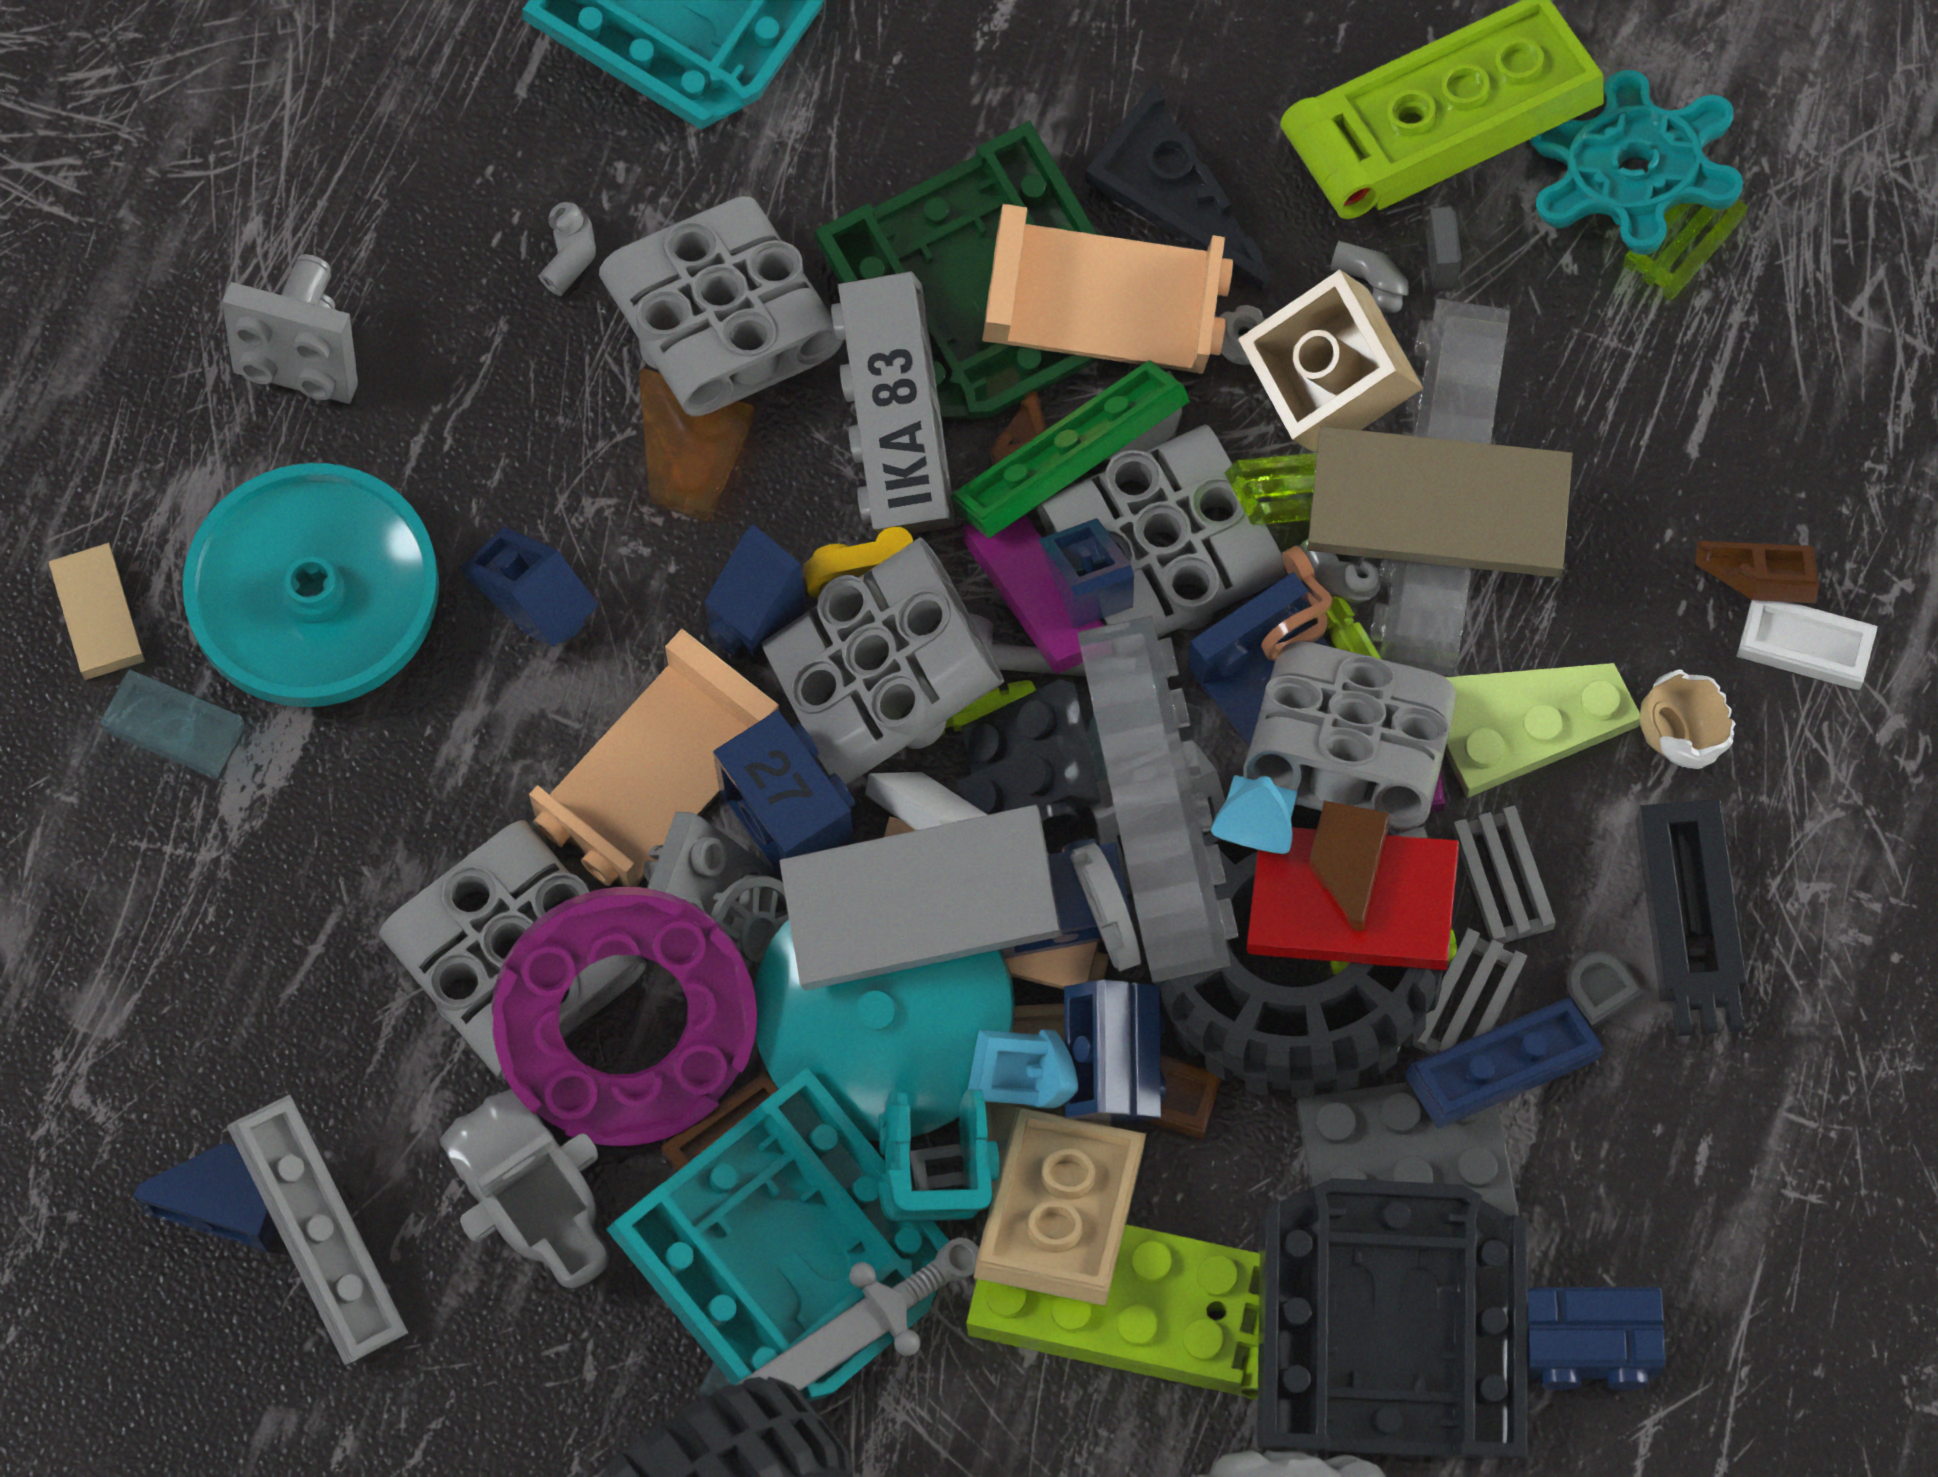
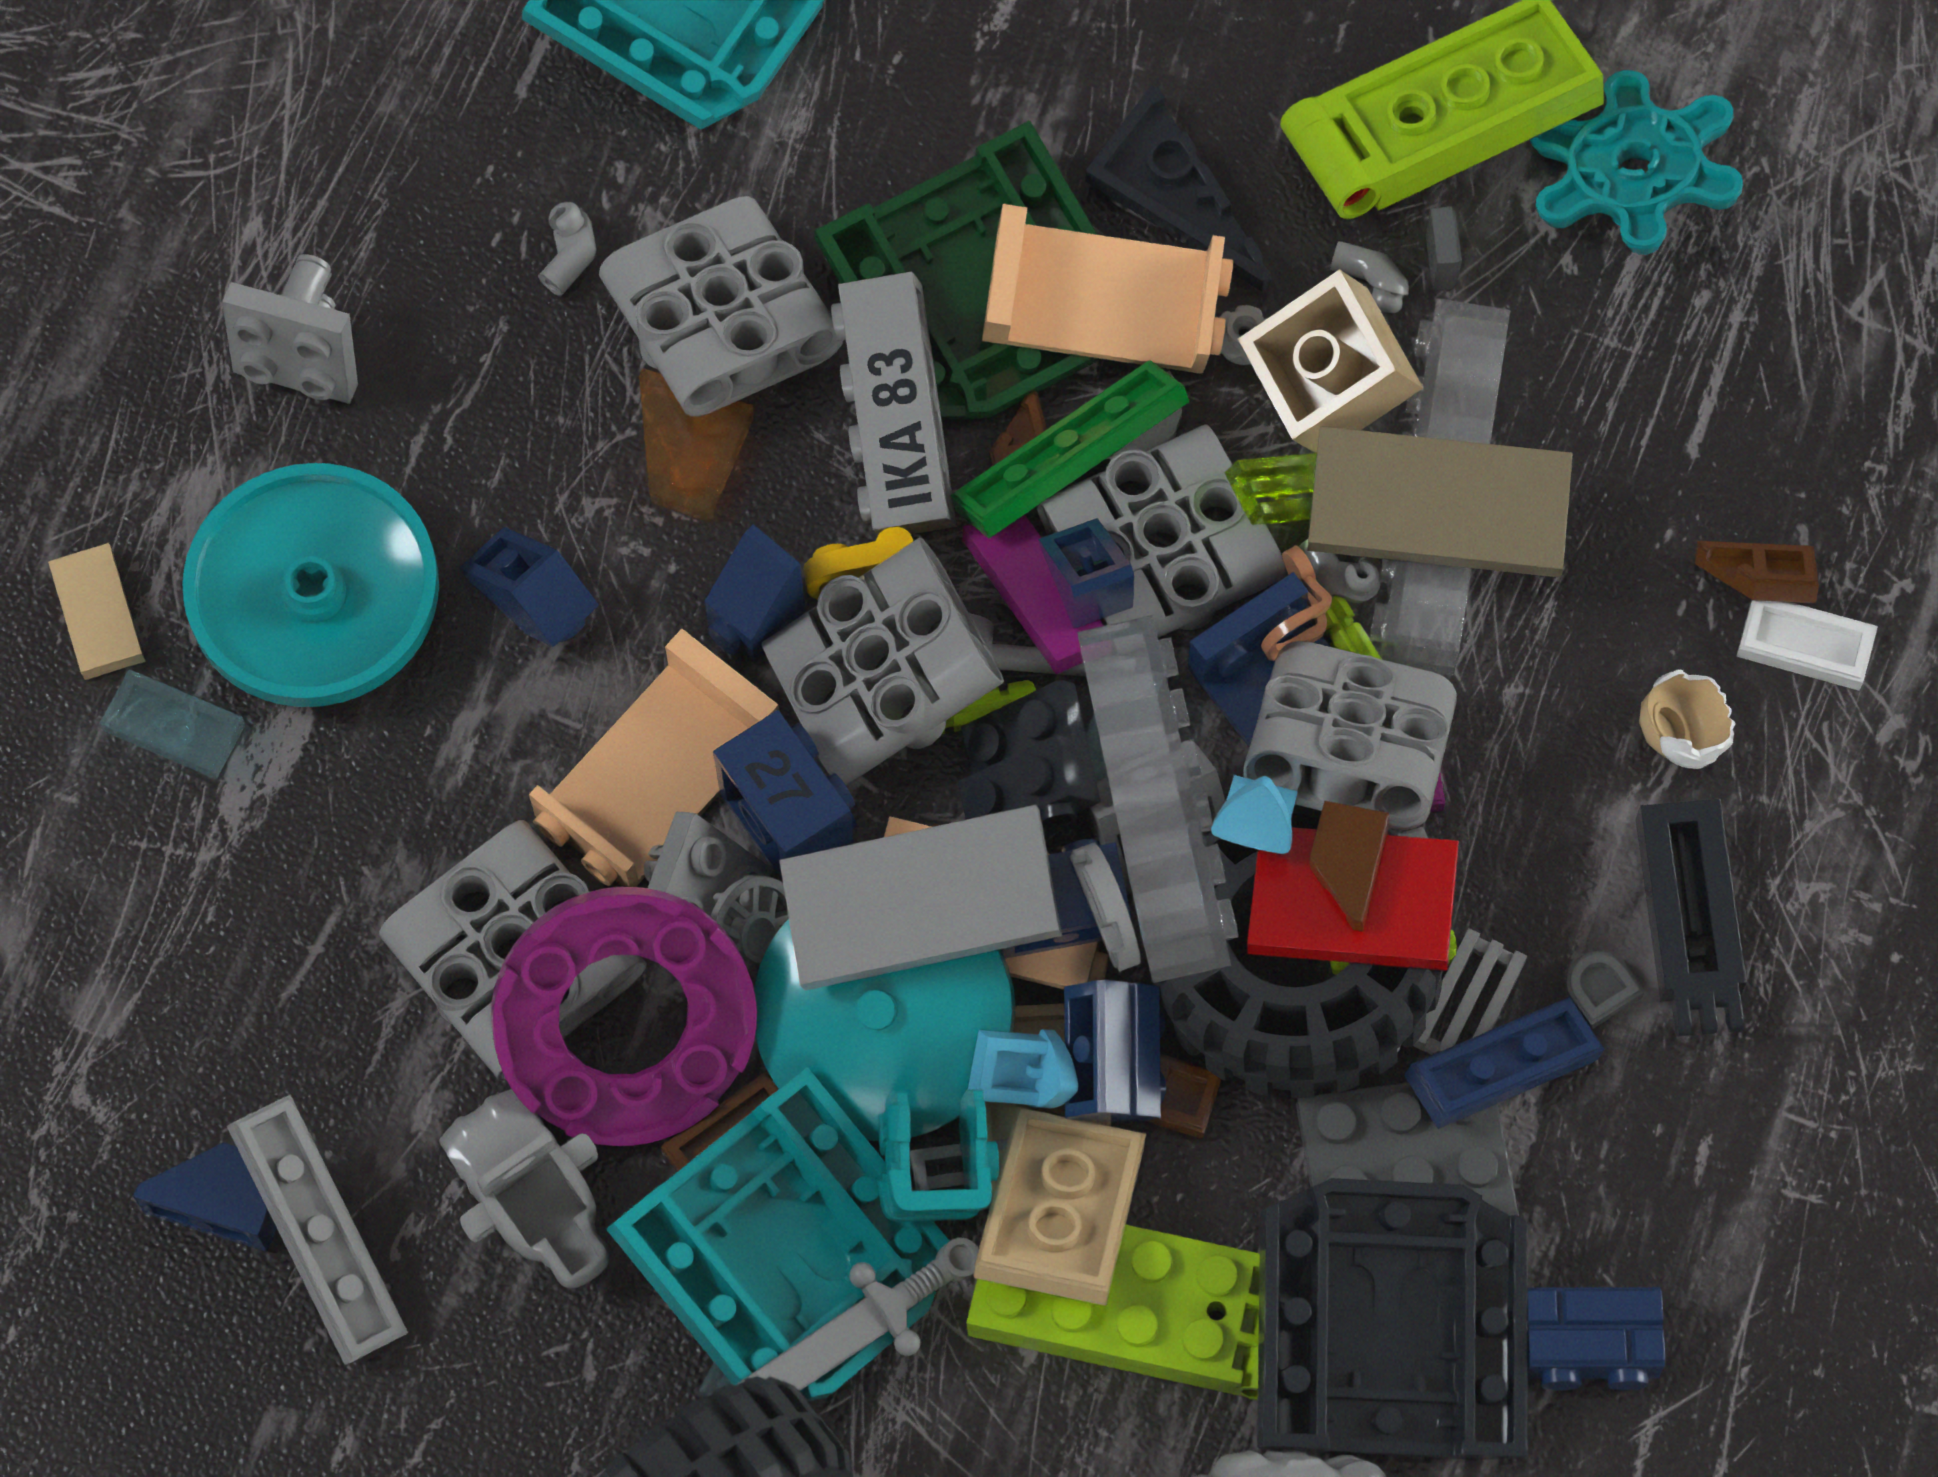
white tile [865,772,987,830] -> none
yellowish green wing [1444,663,1640,798] -> none
light grey tile [1452,805,1556,944] -> none
clear neon green tile [1623,199,1749,301] -> none

